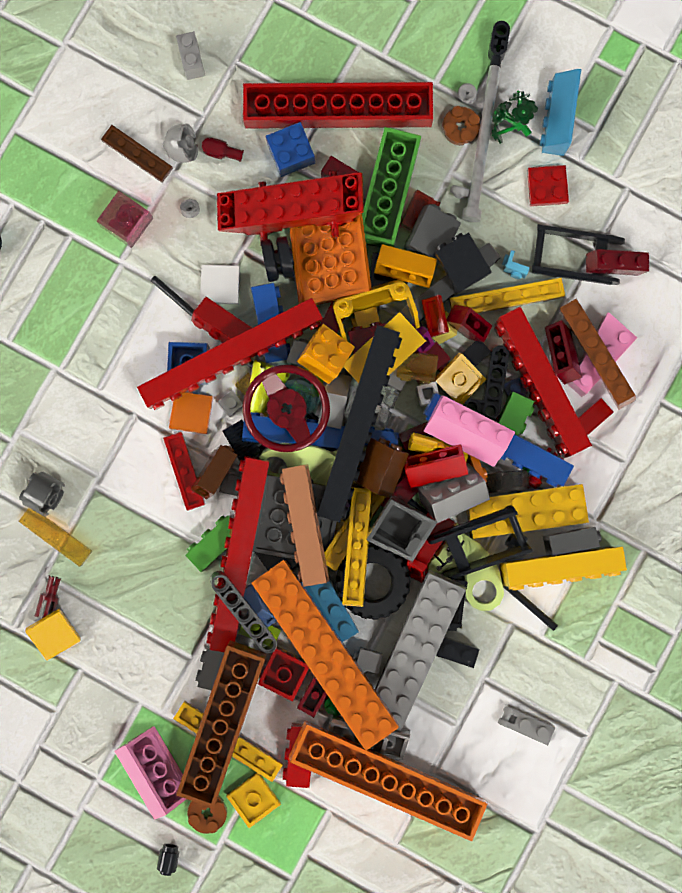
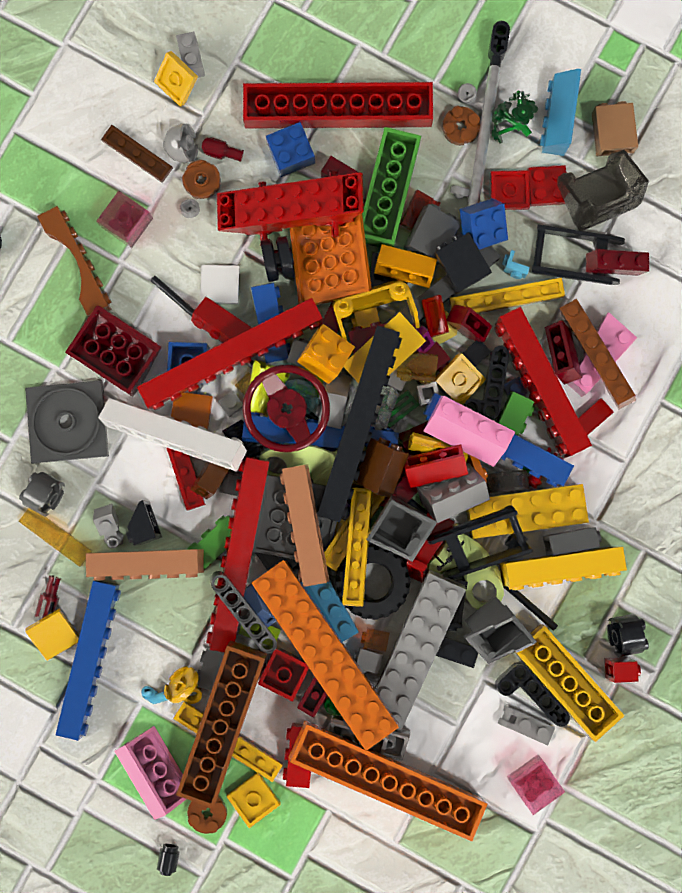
none -> dark grey piece [25,380,109,464]
none -> dark orange arch [37,206,112,317]
none -> blue brick [55,580,121,741]
none -> dark red slope [65,305,162,397]
none -> nougat brick [86,549,204,580]
none -> light grey brick [93,504,124,548]
none -> white brick [98,398,247,471]
none -> black slope [126,500,162,546]
none -> medium azure arm [141,686,168,704]
none -> yellow tile [154,51,198,107]
none -> yellow tile [164,666,202,704]
none -> dark orange plate [182,160,221,199]
none -> clear orange bracket [360,627,390,652]
none -> green tile [378,390,420,428]
none -> blue brick [459,198,508,249]
none -> dark grey piece [464,596,537,664]
none -> red plate [490,171,530,210]
none -> black beam [495,663,570,727]
none -> clear pink brick [507,754,565,815]
none -> yellow brick [514,624,625,742]
none -> clear smoke windscreen [557,150,649,231]
none -> medium nougat brick [591,101,638,157]
none -> red brick [604,657,641,683]
none -> black brick [607,614,649,657]

